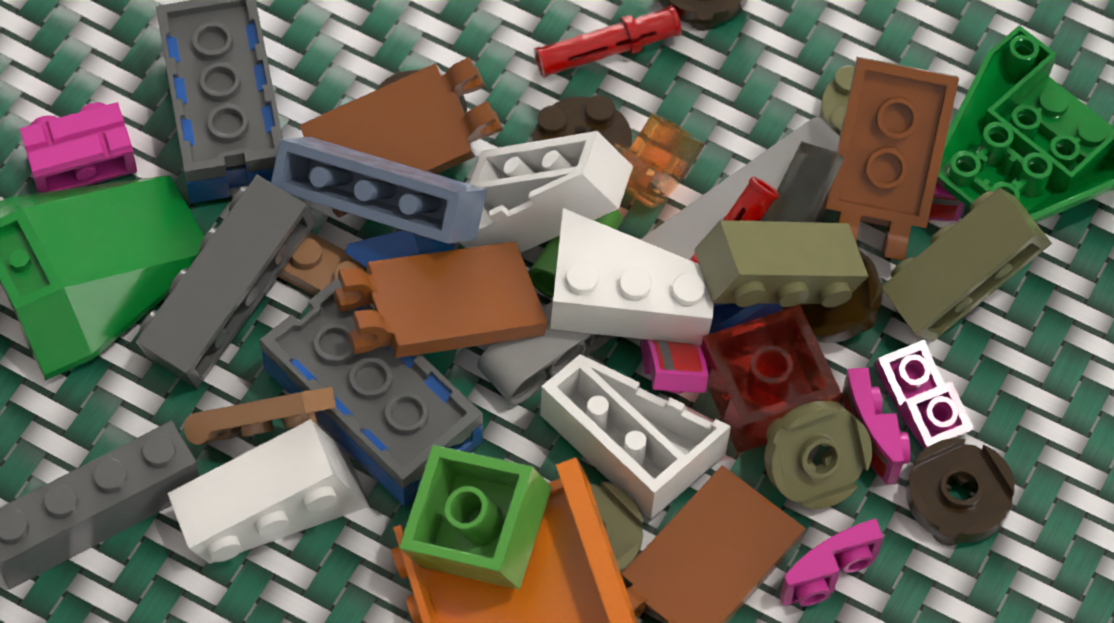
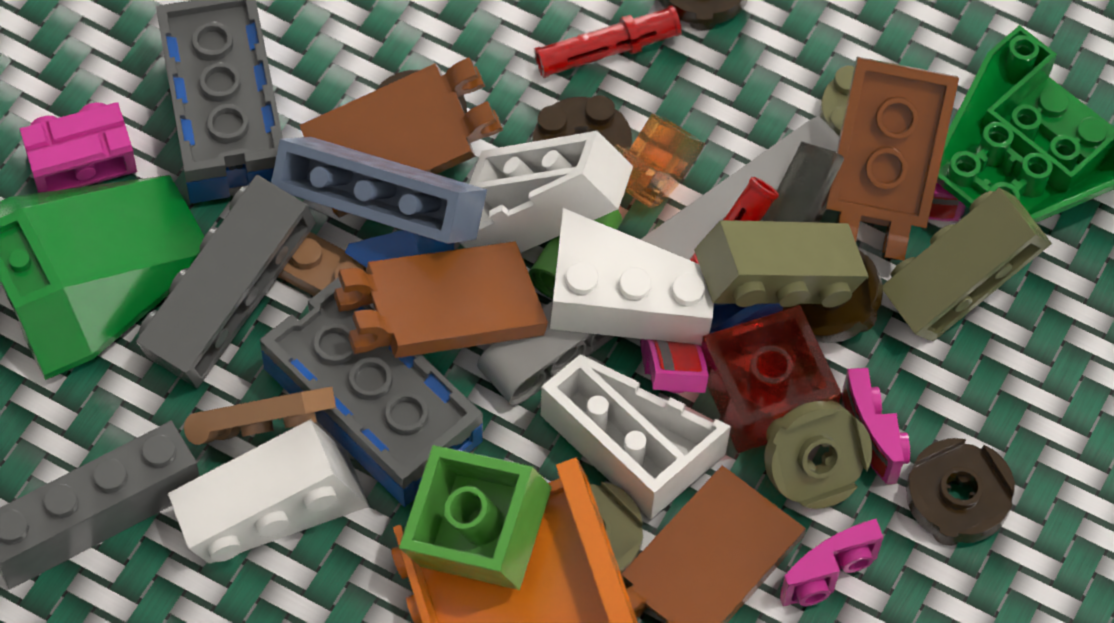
slope [873,340,974,449] -> none

